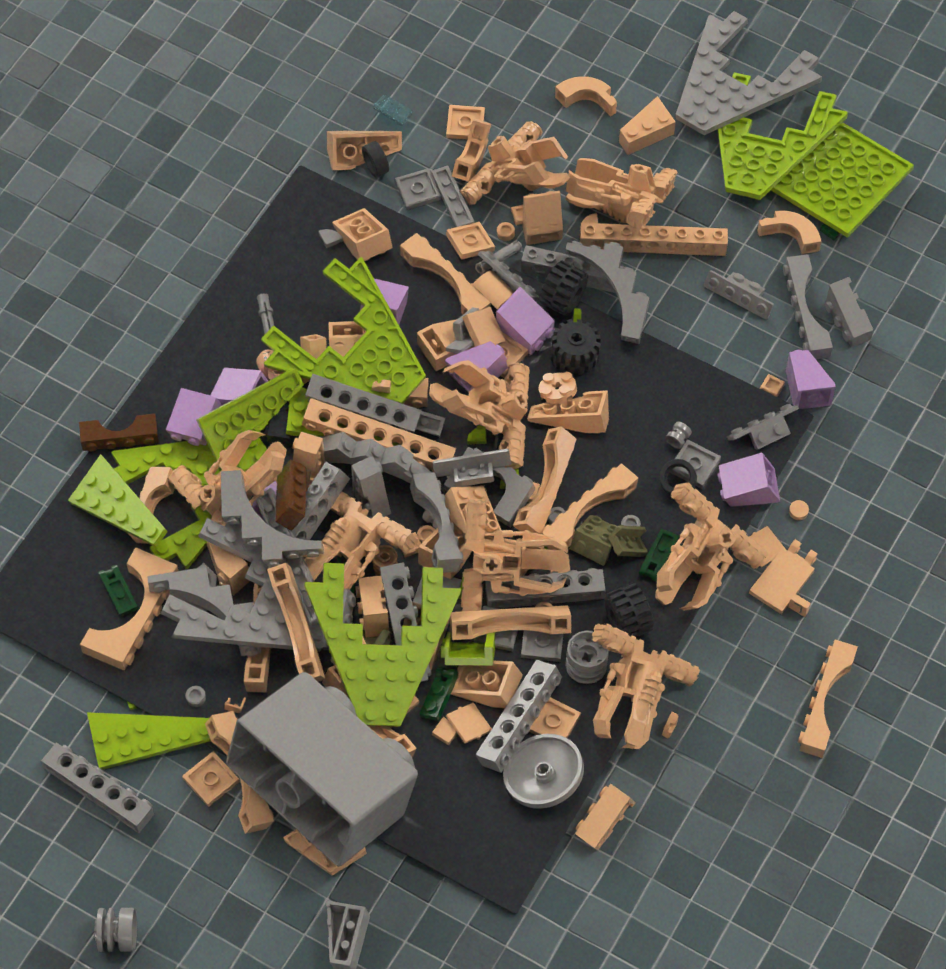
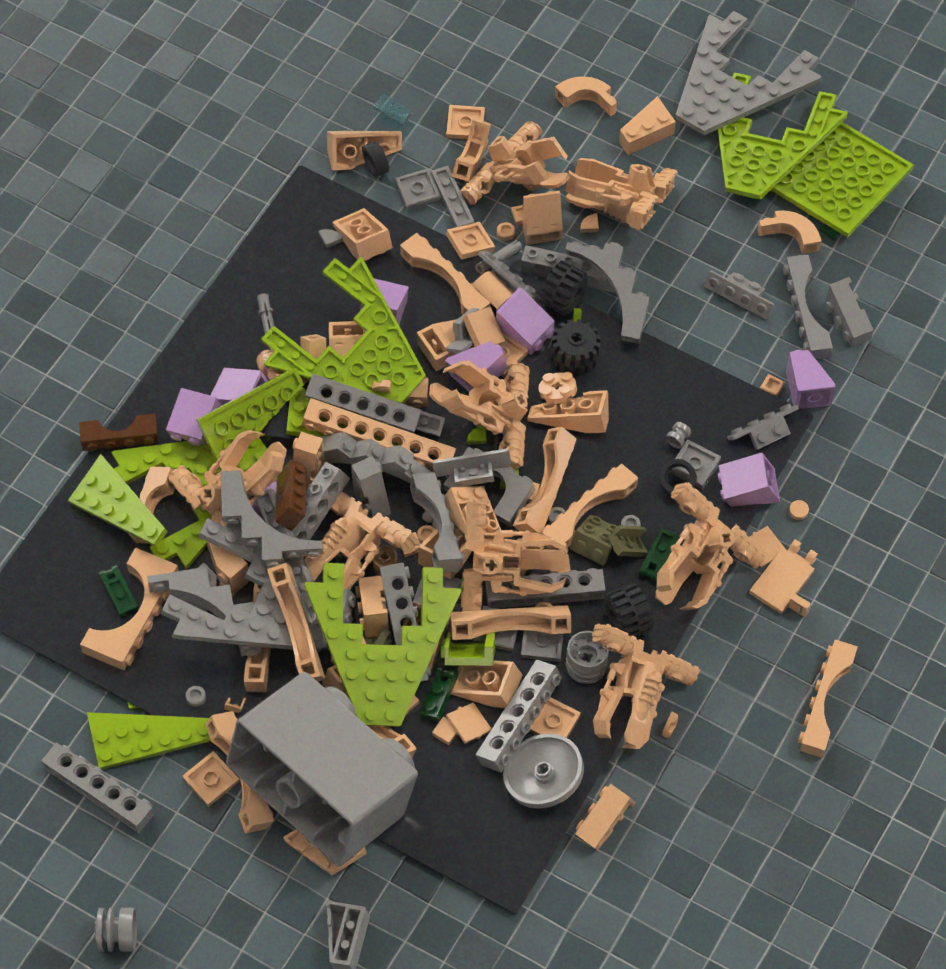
light nougat brick [580,223,728,256] -> none

